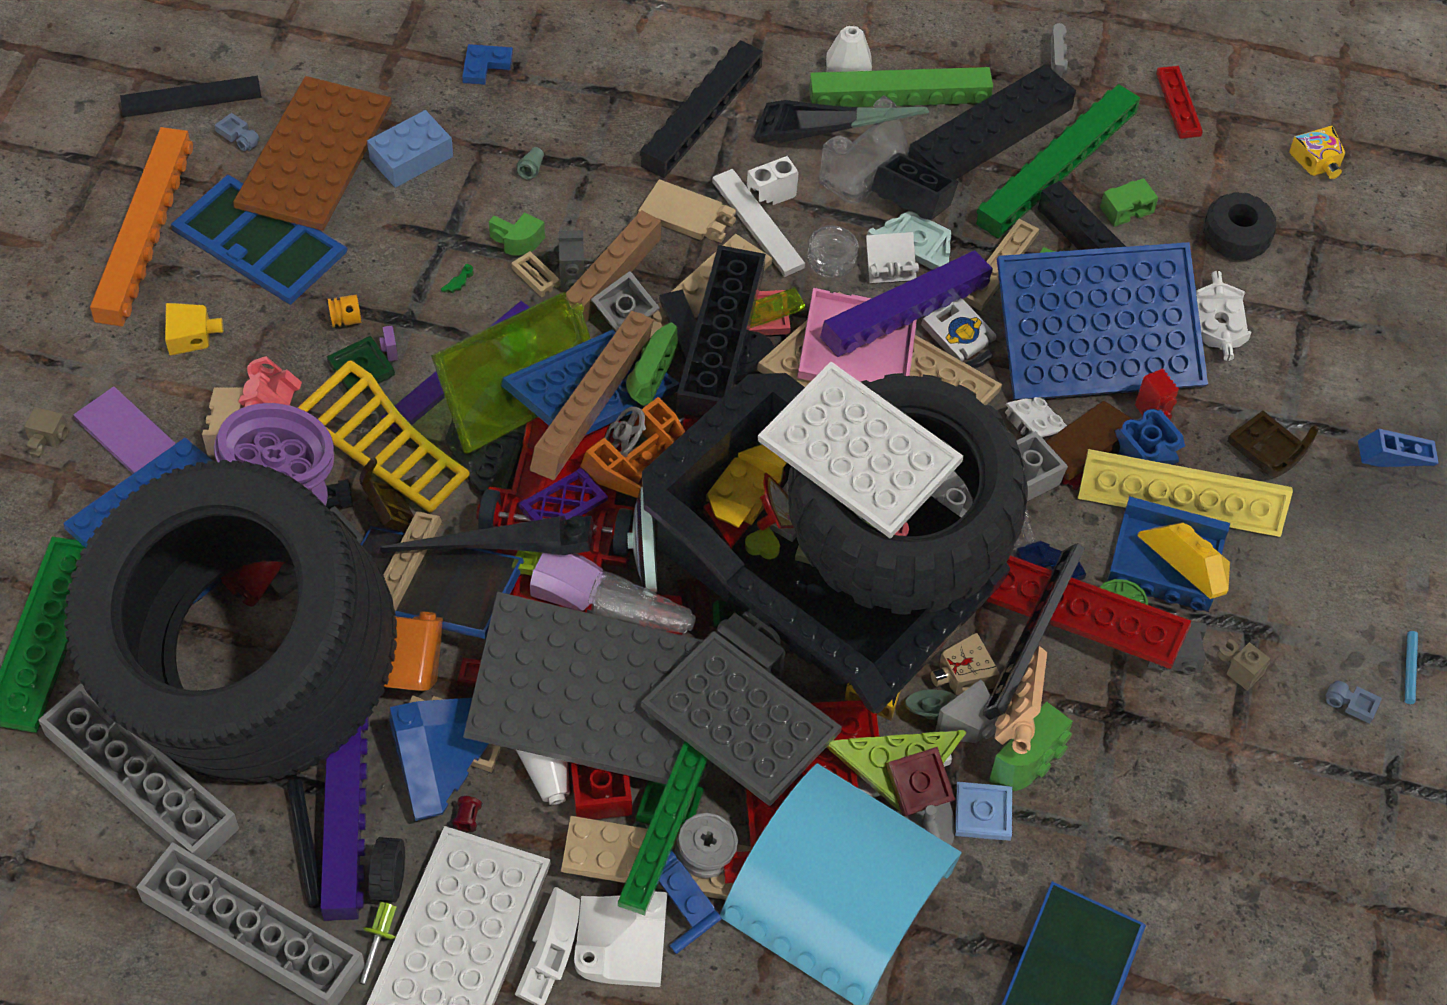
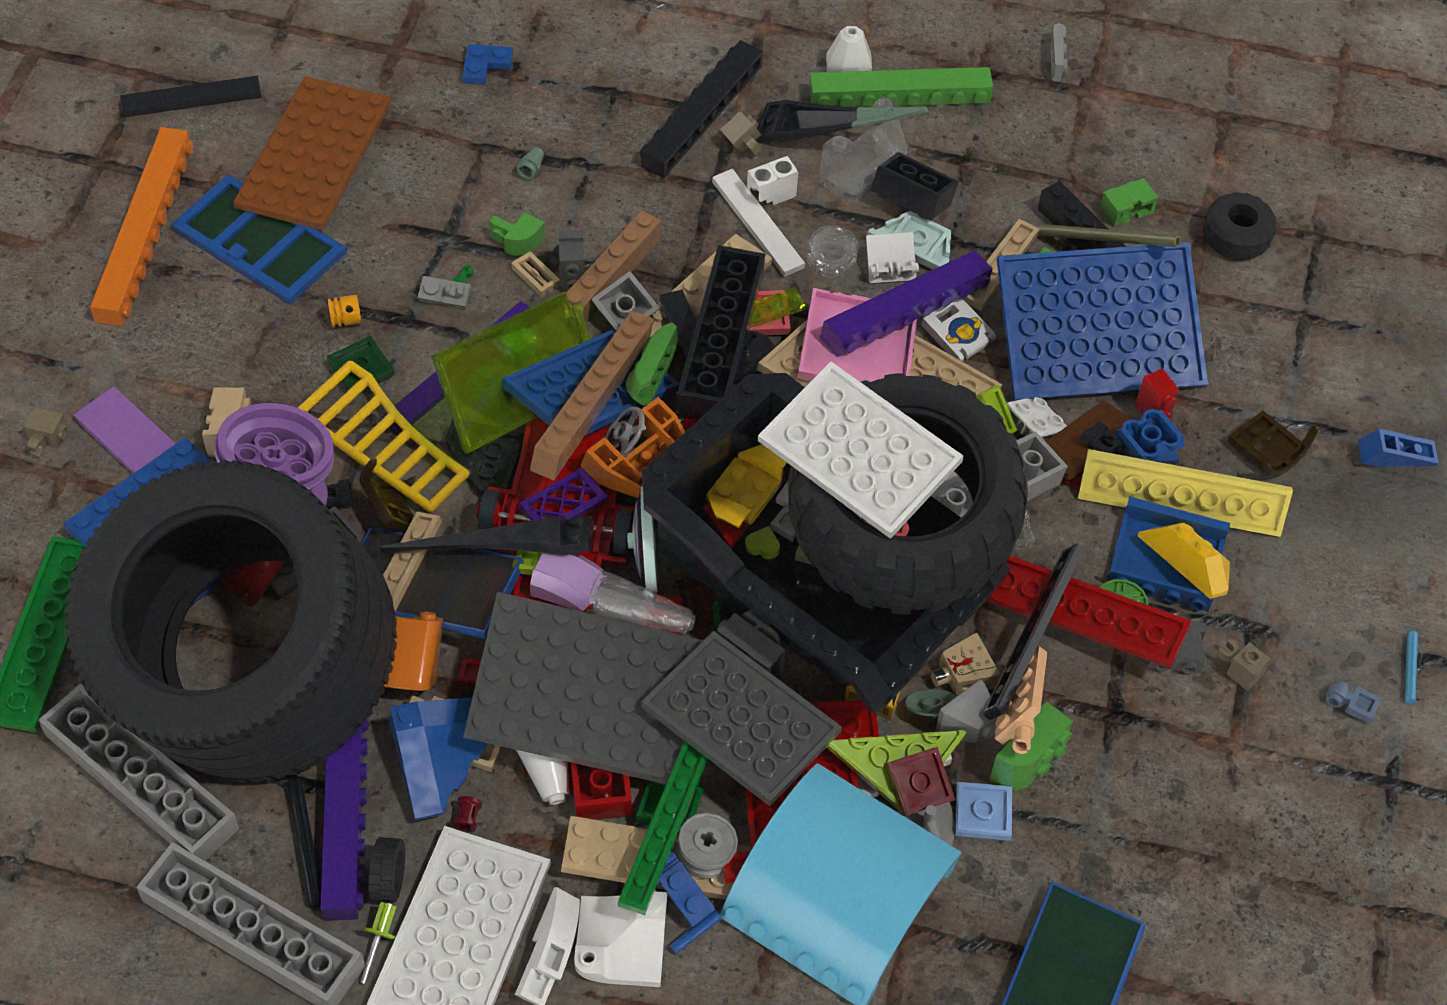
yellow torso [165,303,224,355] -> none
sand blue plate [215,113,260,151] -> none
coral hips [239,356,302,407] -> none
medium blue brick [367,110,453,188] -> none
medium lavender plate [379,326,398,361] -> none
tan tile [638,179,736,243] -> none
shield [757,473,794,531] -> none
black brick [908,64,1076,180] -> none
black helmet [965,350,993,368] -> none
green brick [976,84,1140,239] -> none
clear blue tile [1016,541,1086,580] -> none
red tile [1156,66,1203,139] -> none
white plate [1196,271,1251,361] -> none
yellow torso [1289,126,1345,179] -> none
none -> light grey plate [418,276,471,309]
none -> dark tan brick [720,111,762,155]
none -> lime tile [976,385,1018,433]
none -> olive piece [1036,224,1181,247]
none -> black piece [1080,421,1125,454]

